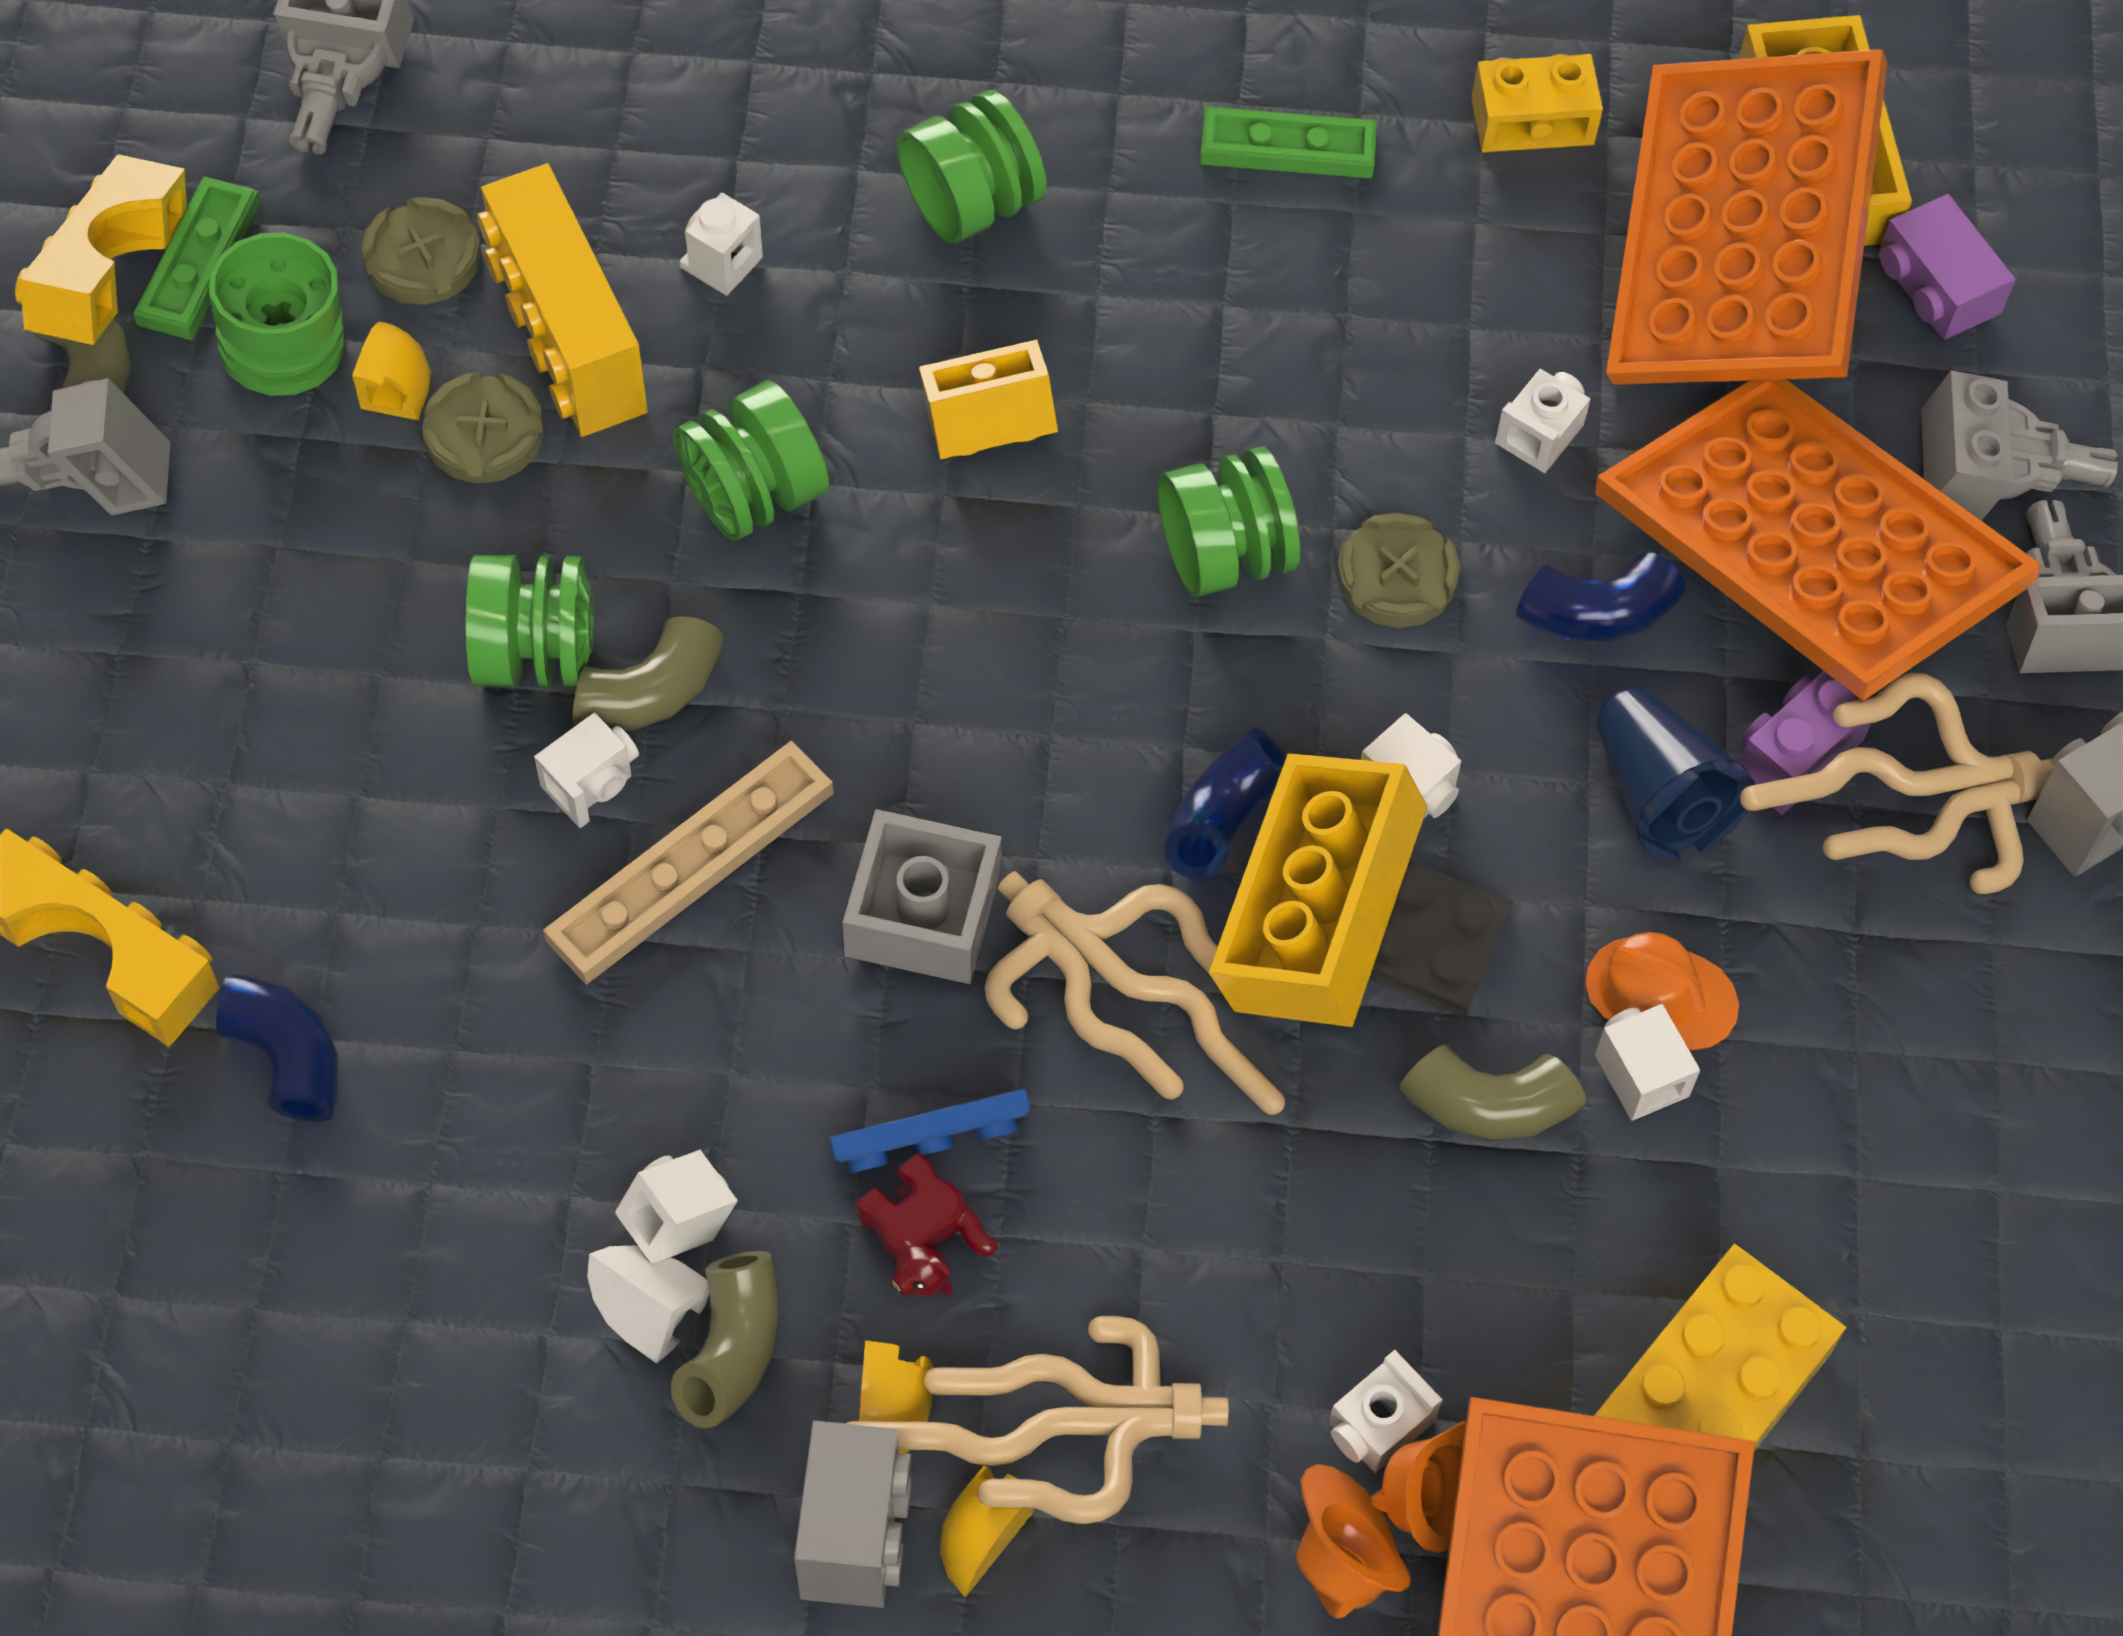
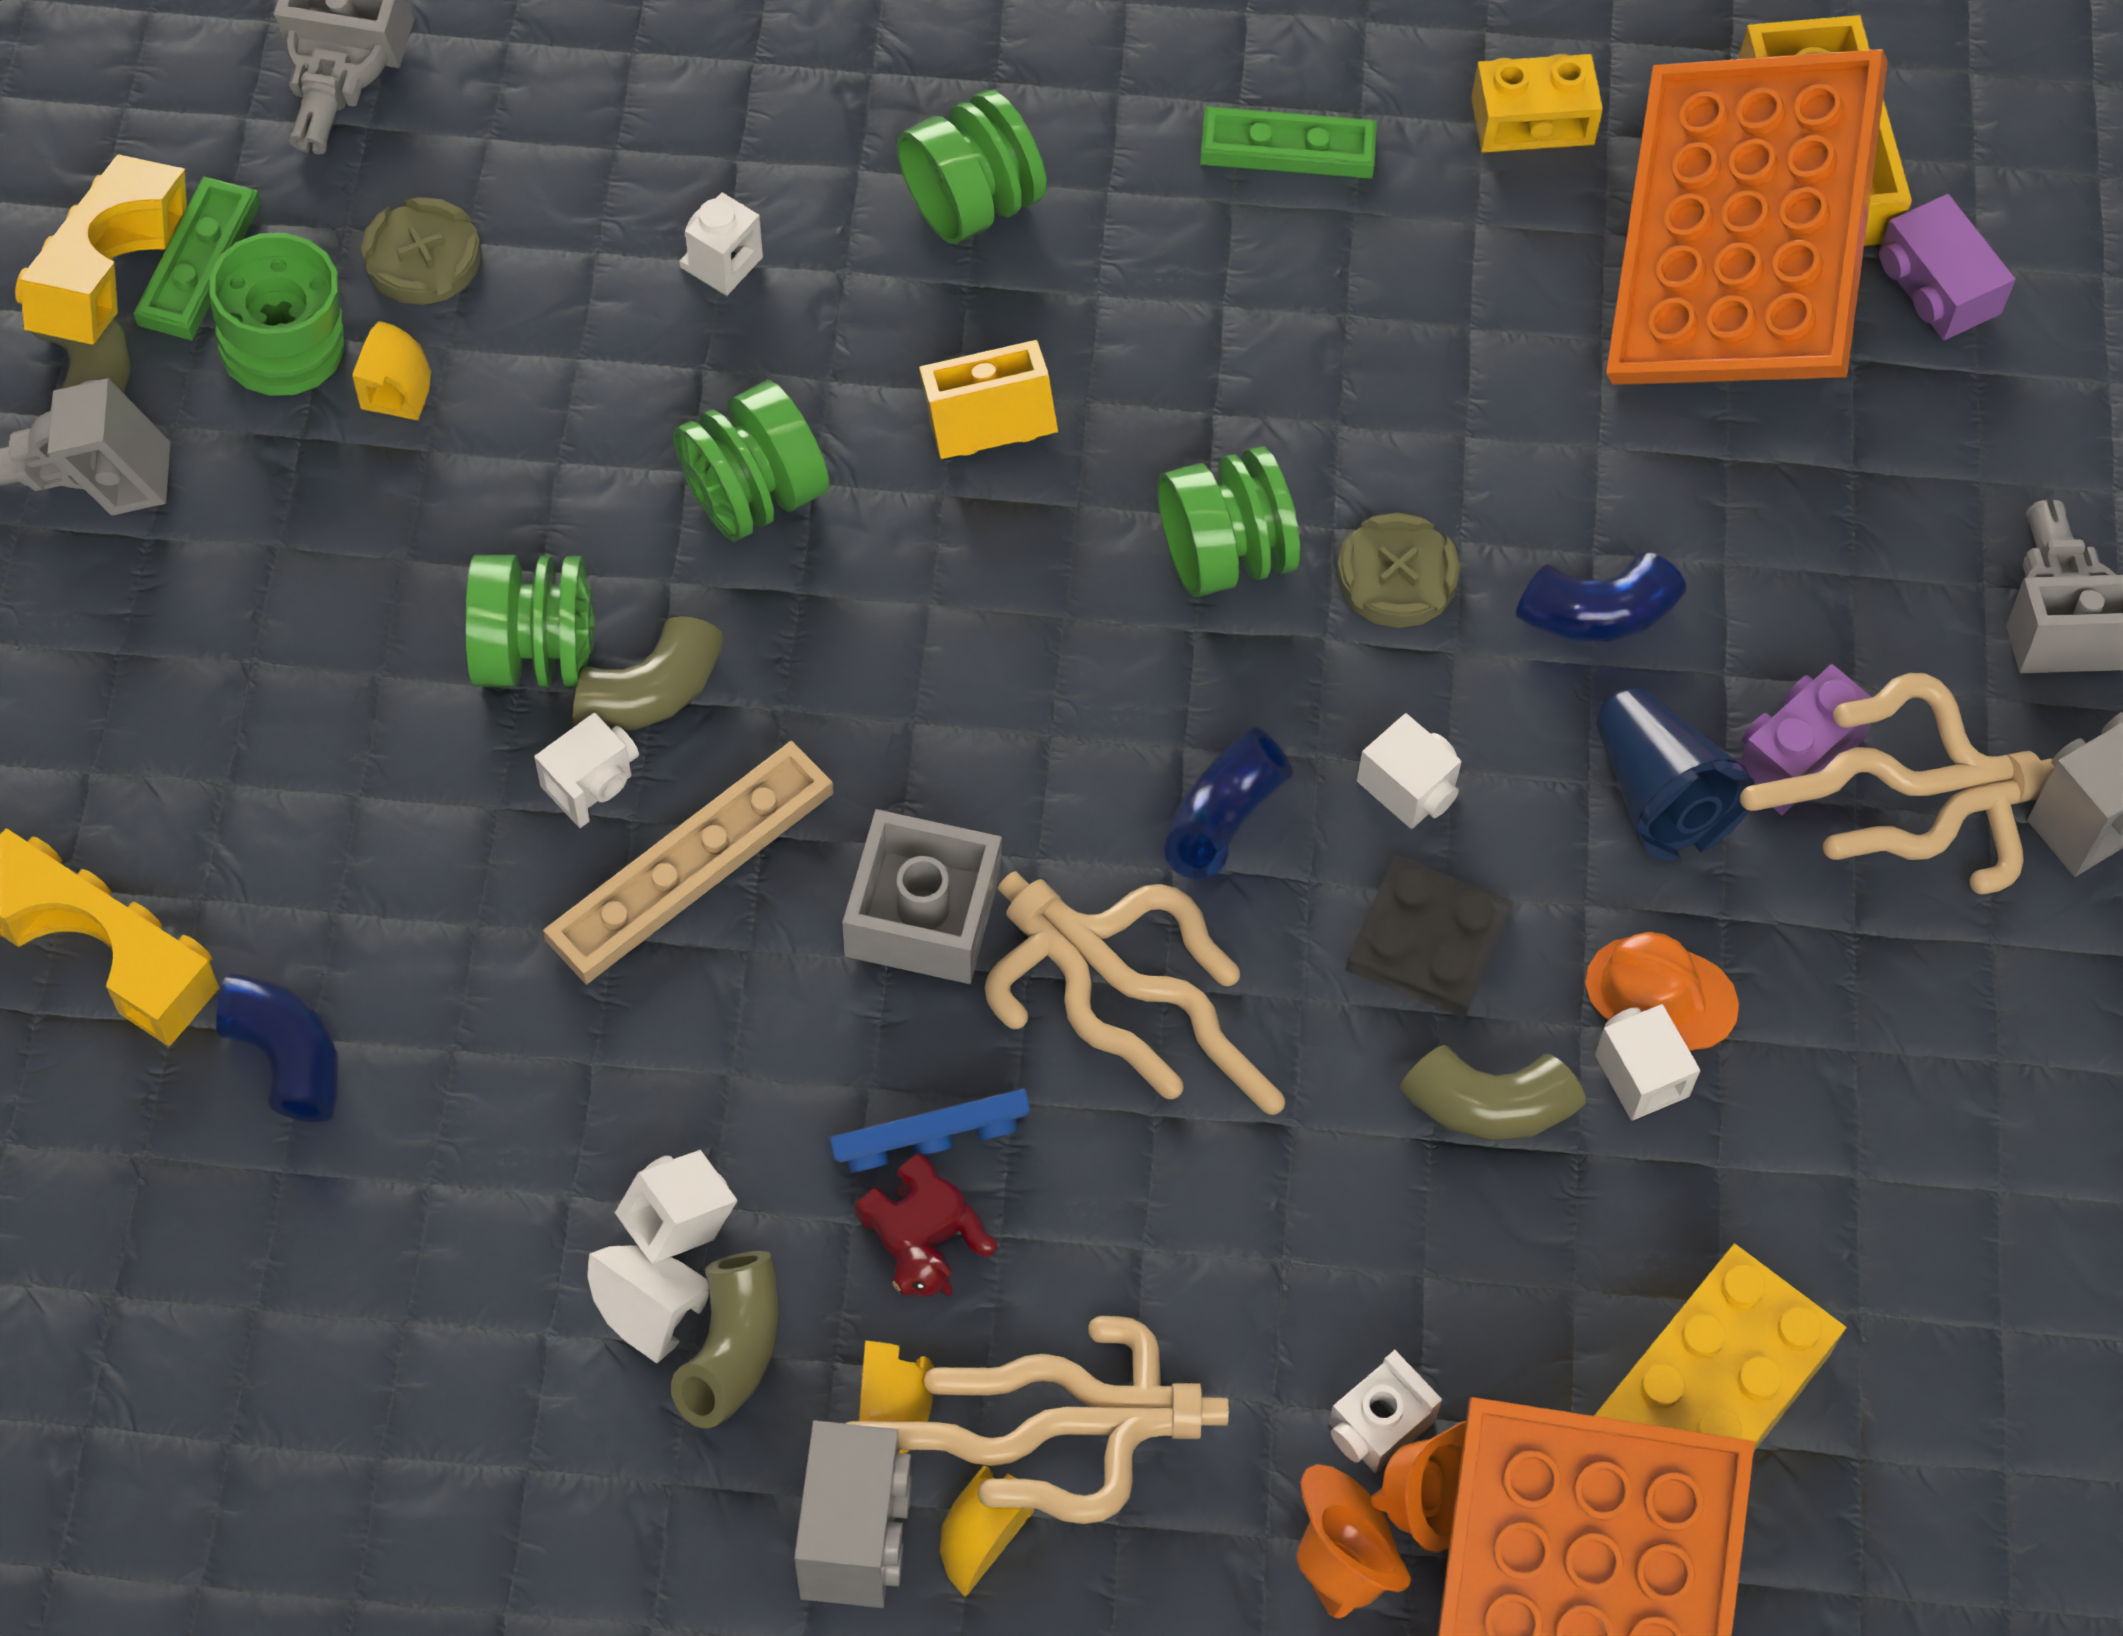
olive tile [422,372,544,484] -> none
yellow brick [477,163,648,438] -> none
yellow brick [1209,753,1428,1027] -> none
white brick [1495,369,1591,473] -> none
orange plate [1595,379,2041,701] -> none
light grey brick [1921,370,2118,520] -> none

